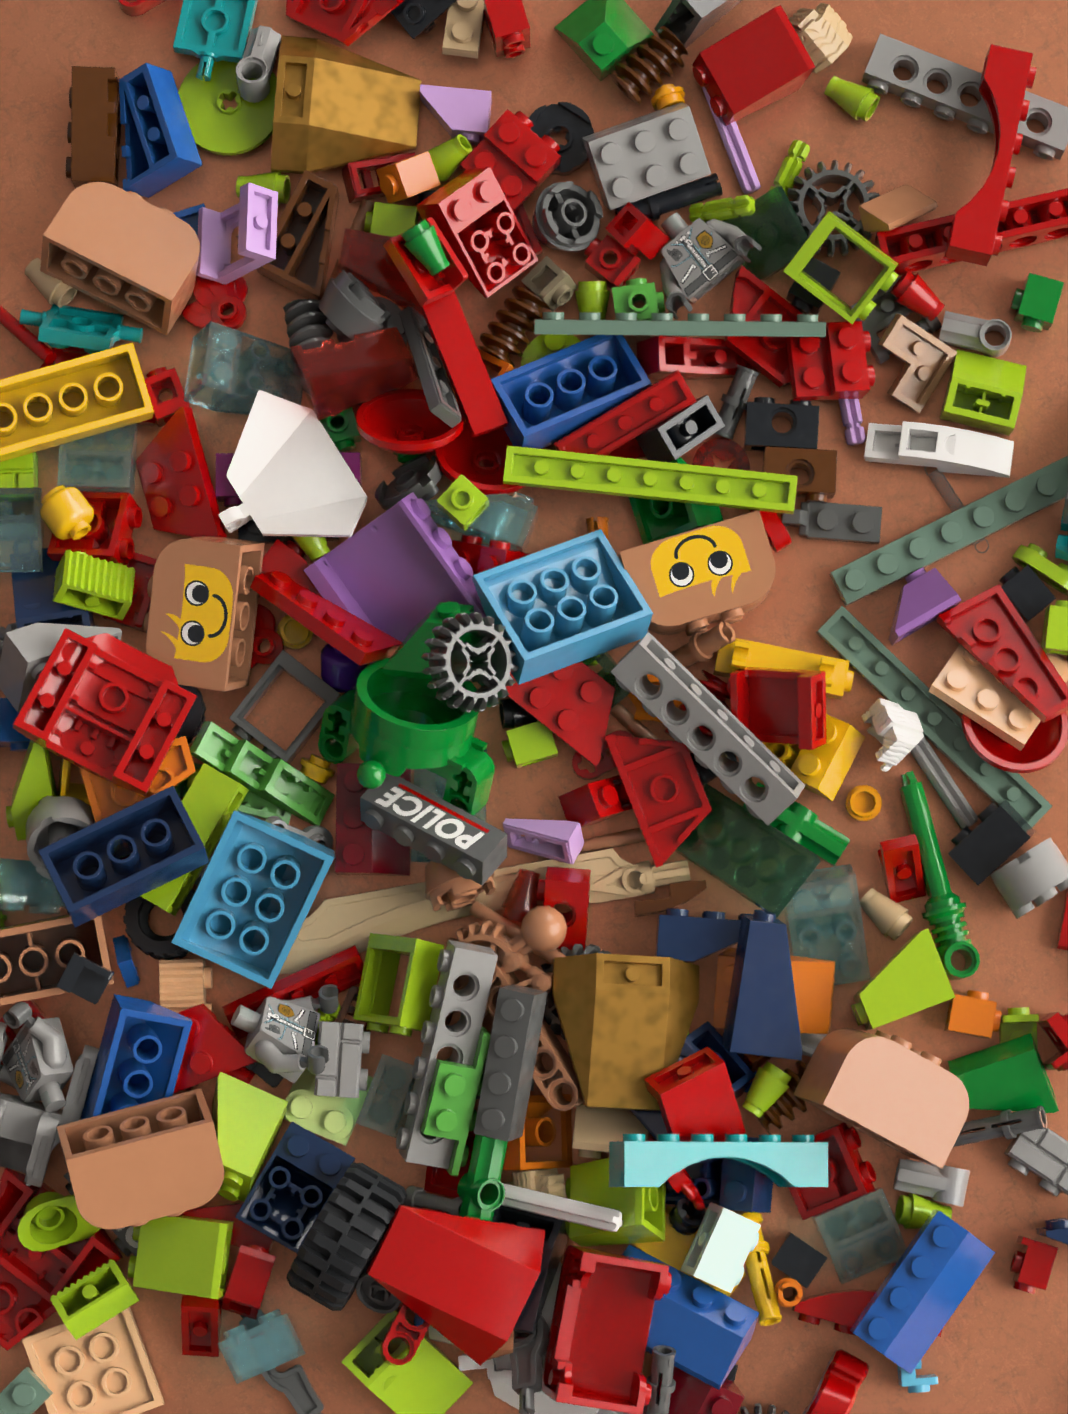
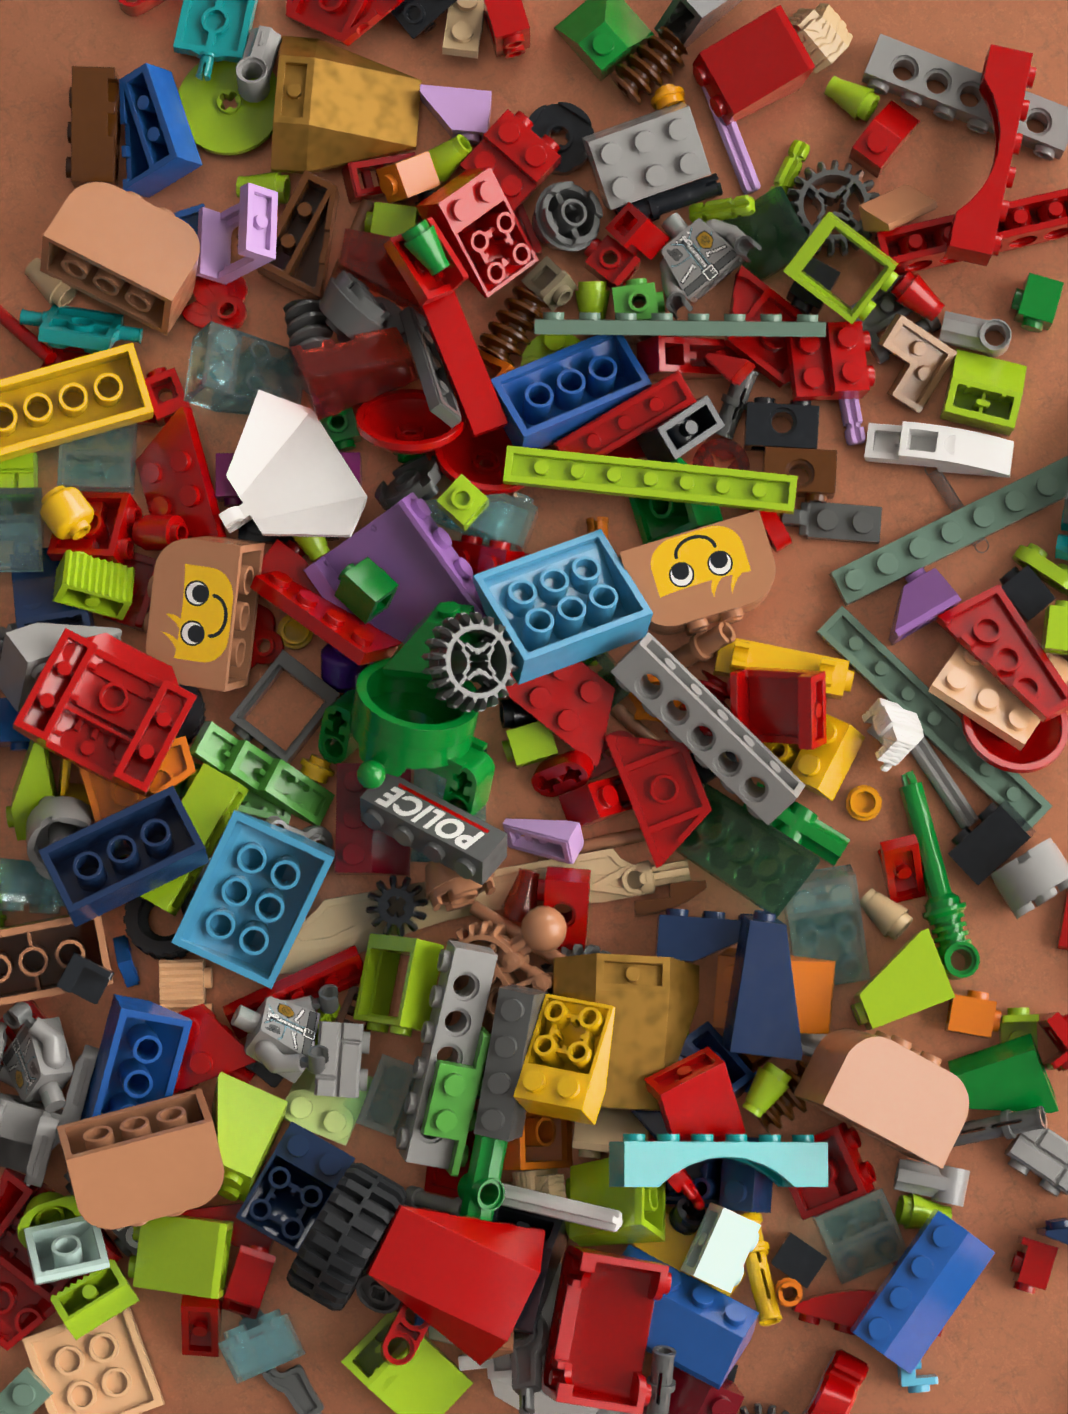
none -> light aqua slope [24,1216,110,1286]
none -> red brick [132,515,188,551]
none -> green brick [334,557,399,624]
none -> black gear [366,875,428,937]
none -> yellow slope [513,994,615,1125]
none -> red beam [531,750,594,797]
none -> red slope [705,353,756,386]
none -> red slope [849,100,920,178]

